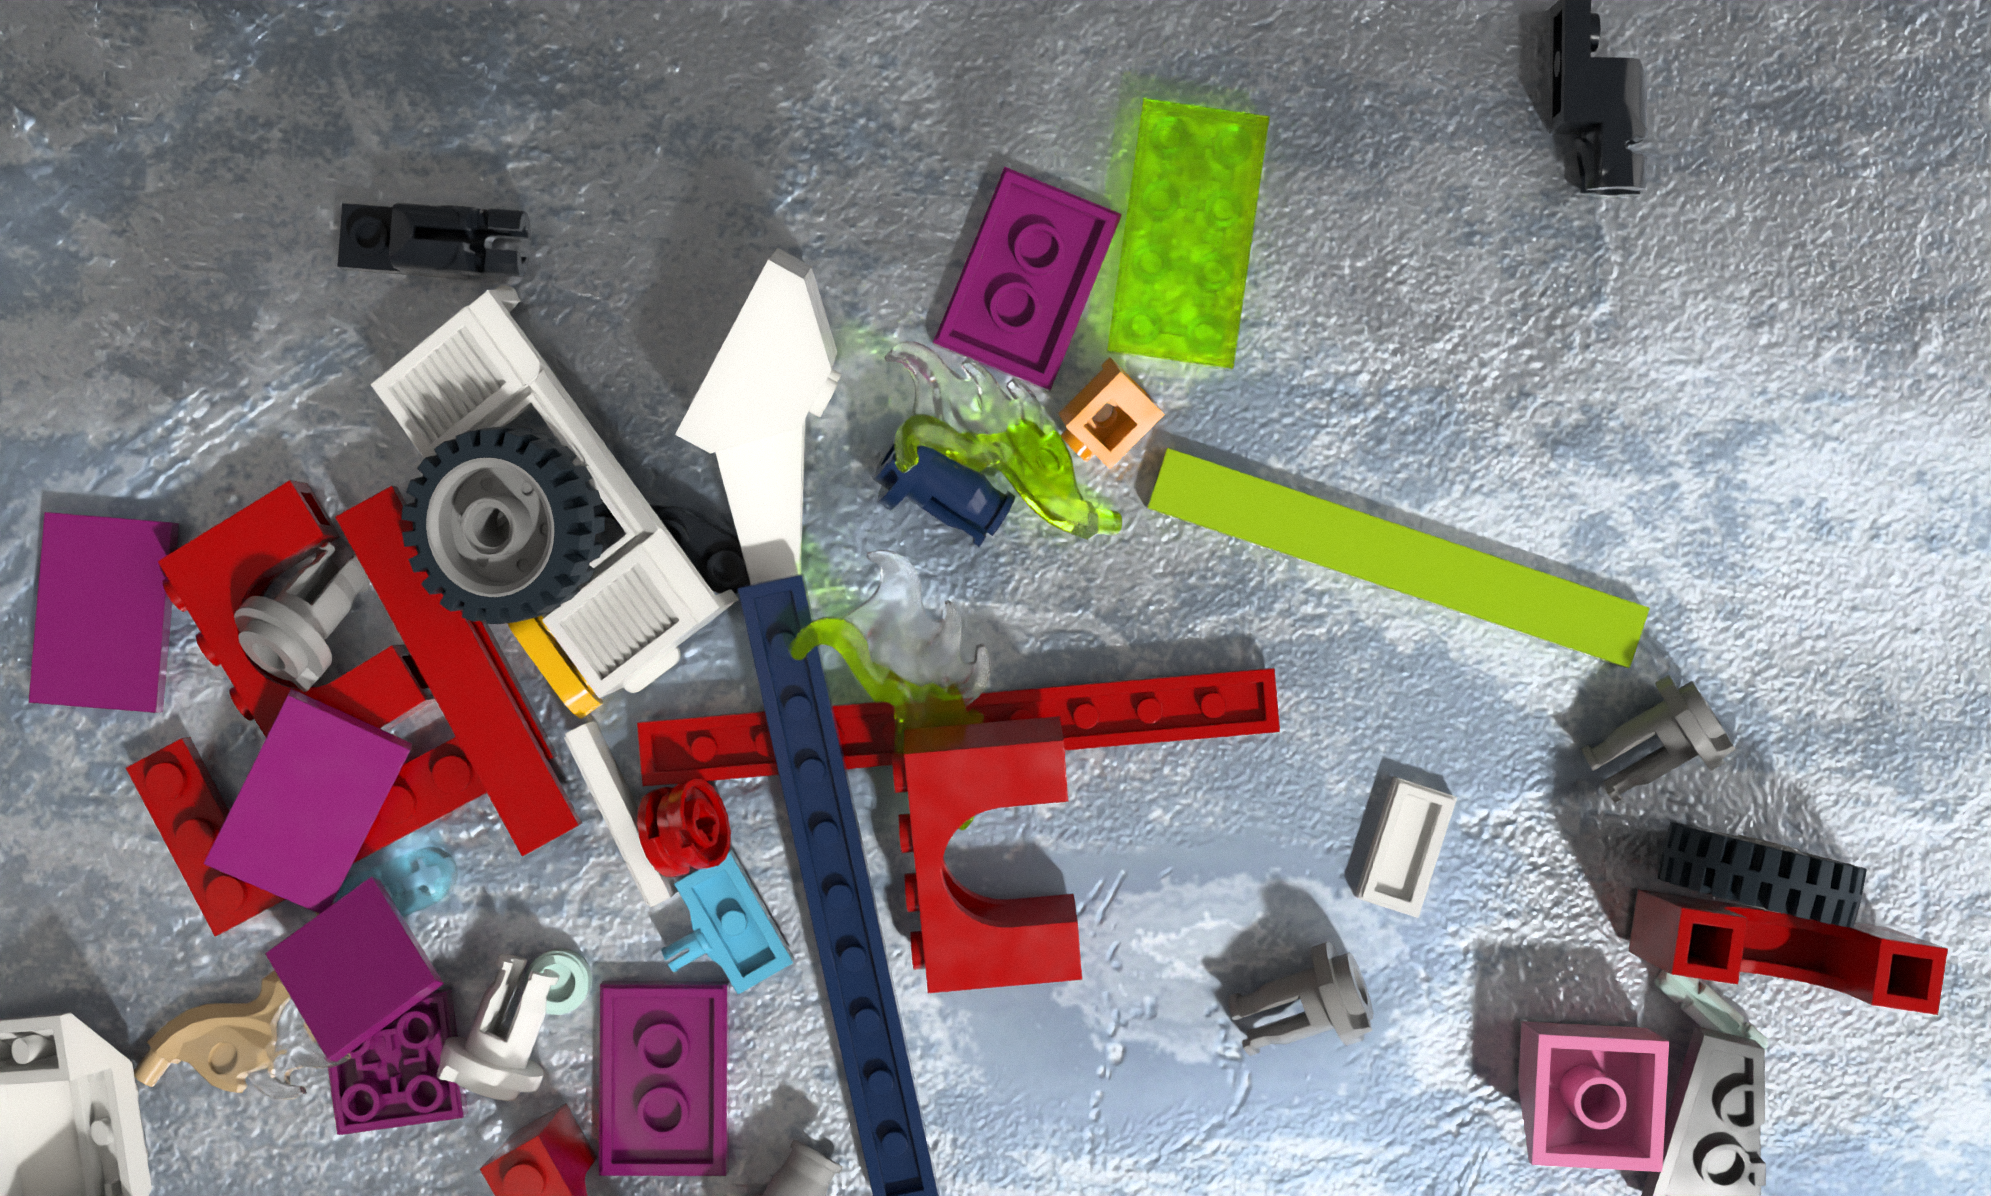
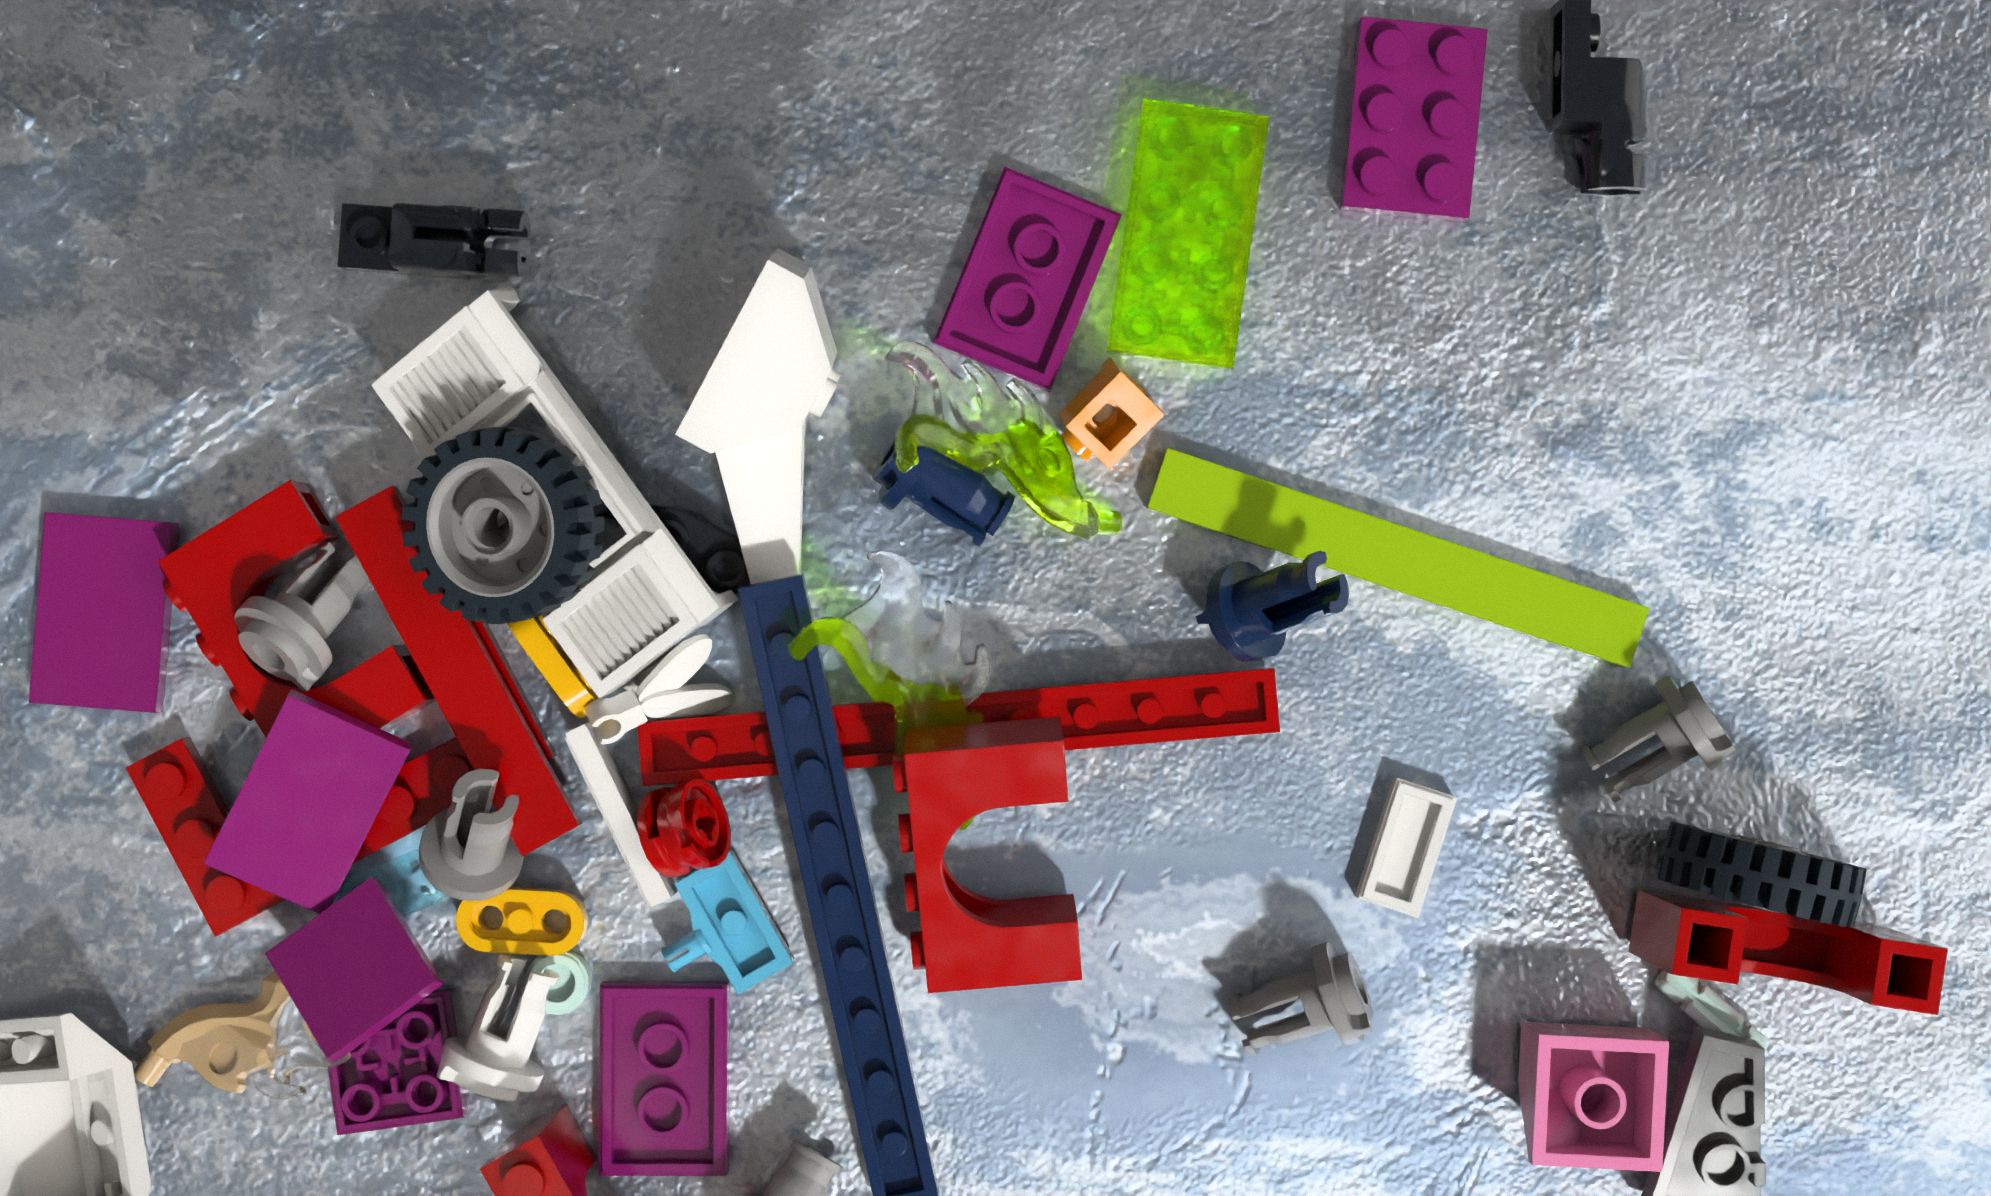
none -> light grey piece [418,769,524,901]
none -> yellow plate [456,886,588,956]
none -> white piece [585,634,735,744]
none -> dark blue piece [1196,551,1349,661]
none -> magenta plate [1339,16,1488,222]

